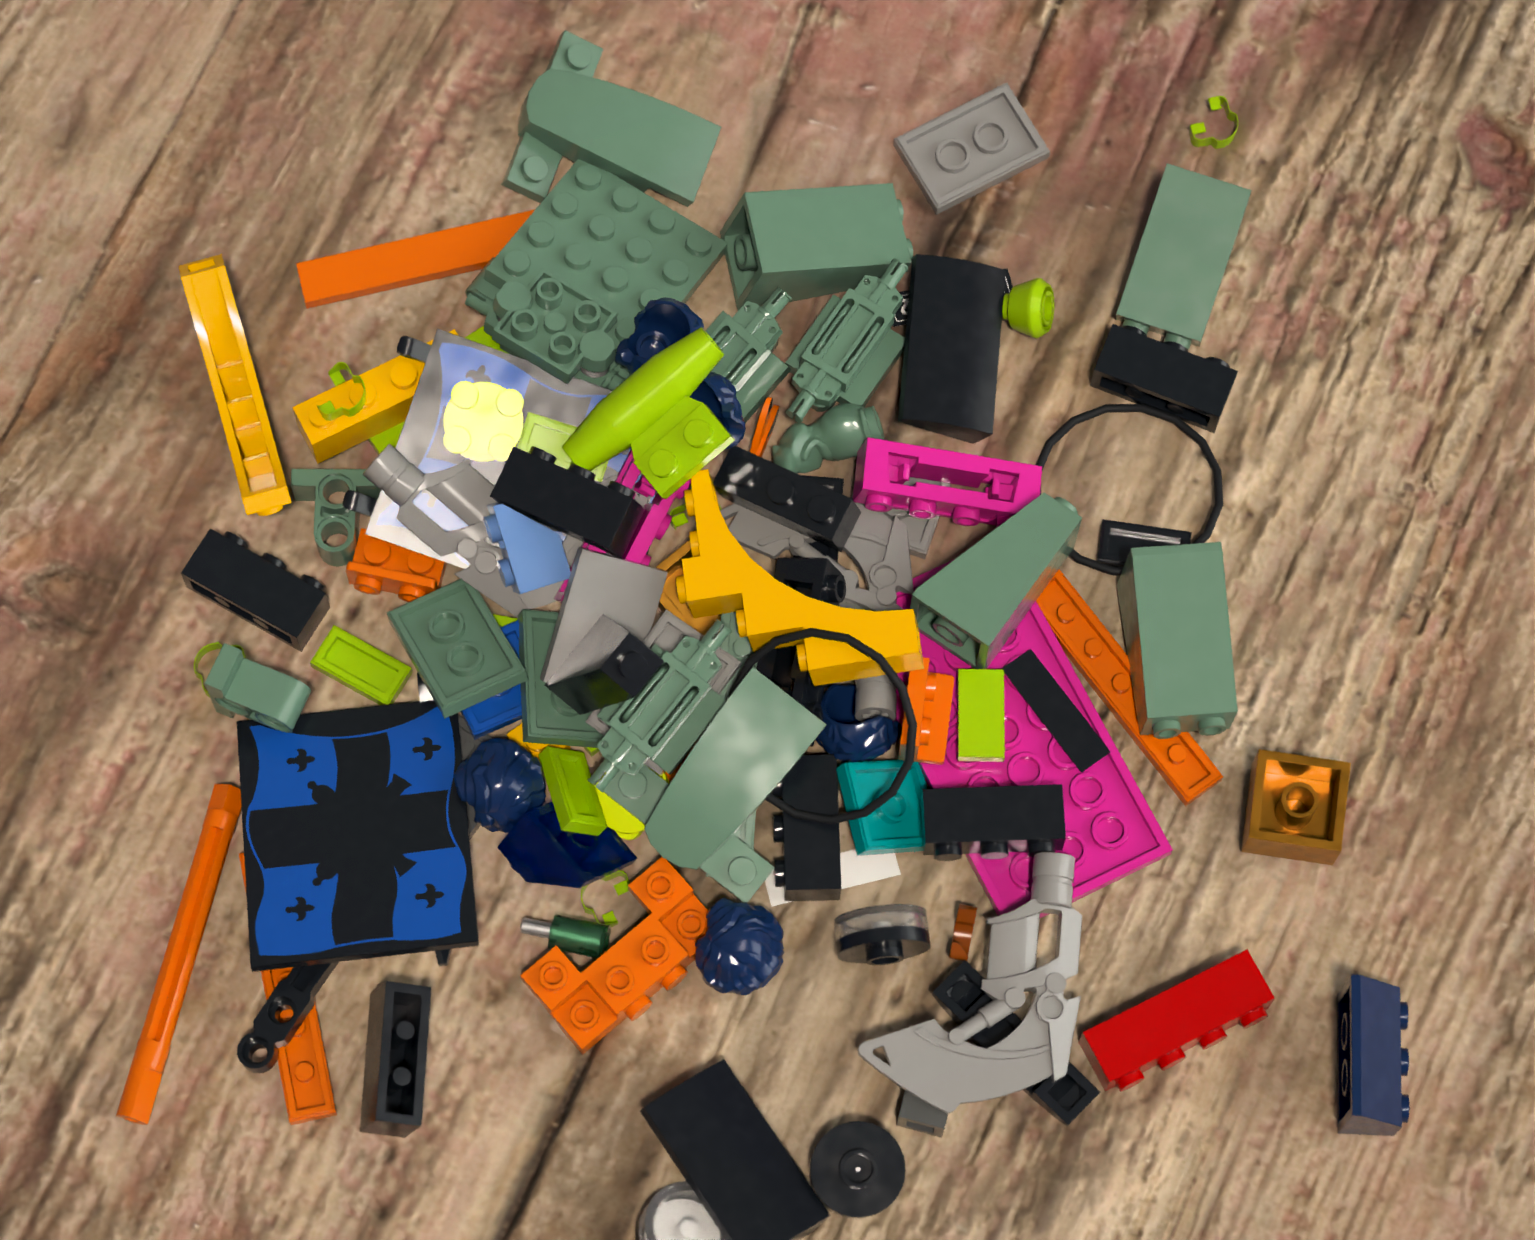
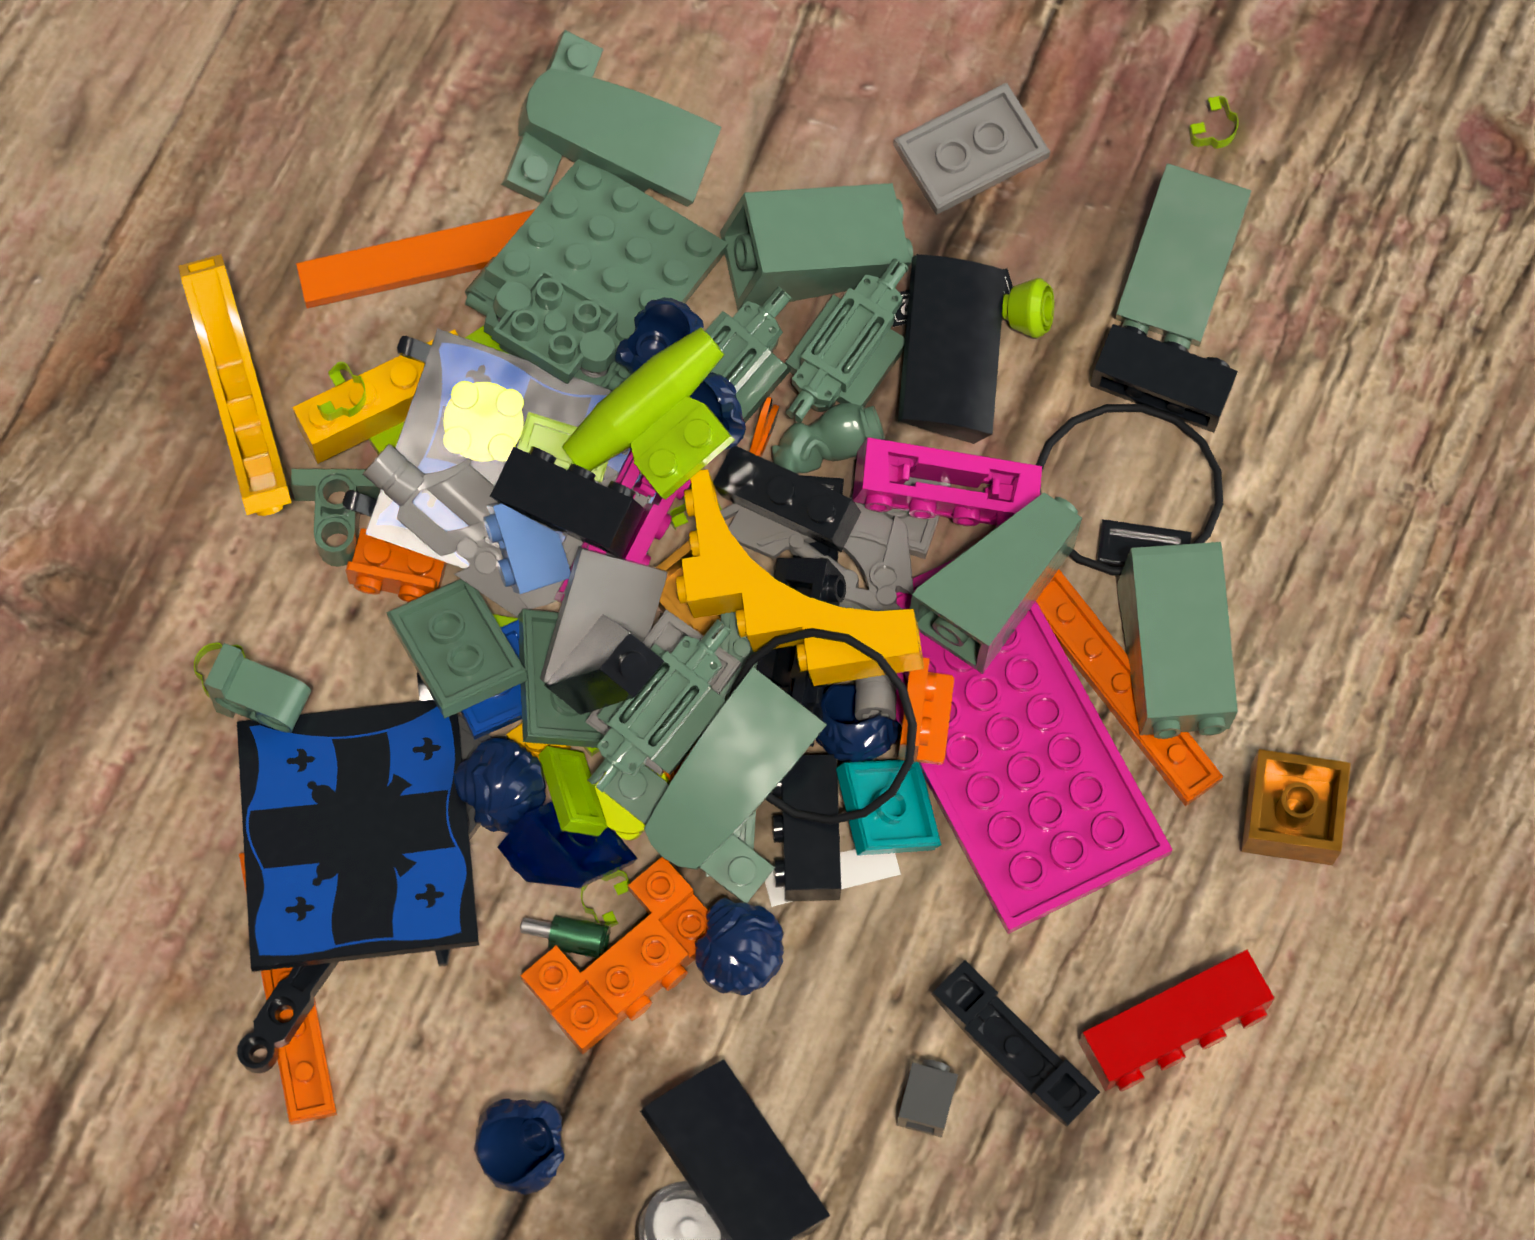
orange piece [116,784,241,1125] -> none
black brick [181,528,330,652] -> none
lime tile [310,625,413,705] -> none
black brick [360,981,431,1138] -> none
black piece [808,1121,906,1219] -> none
piece [834,904,931,965] -> none
light grey piece [858,852,1082,1113] -> none
black brick [920,784,1066,861] -> none
dark orange piece [949,904,978,961] -> none
lime tile [957,669,1005,762] -> none
black sticker [1002,649,1110,773] -> none
dark blue slope [1337,975,1409,1136] -> none
none -> dark blue hair [474,1098,565,1195]

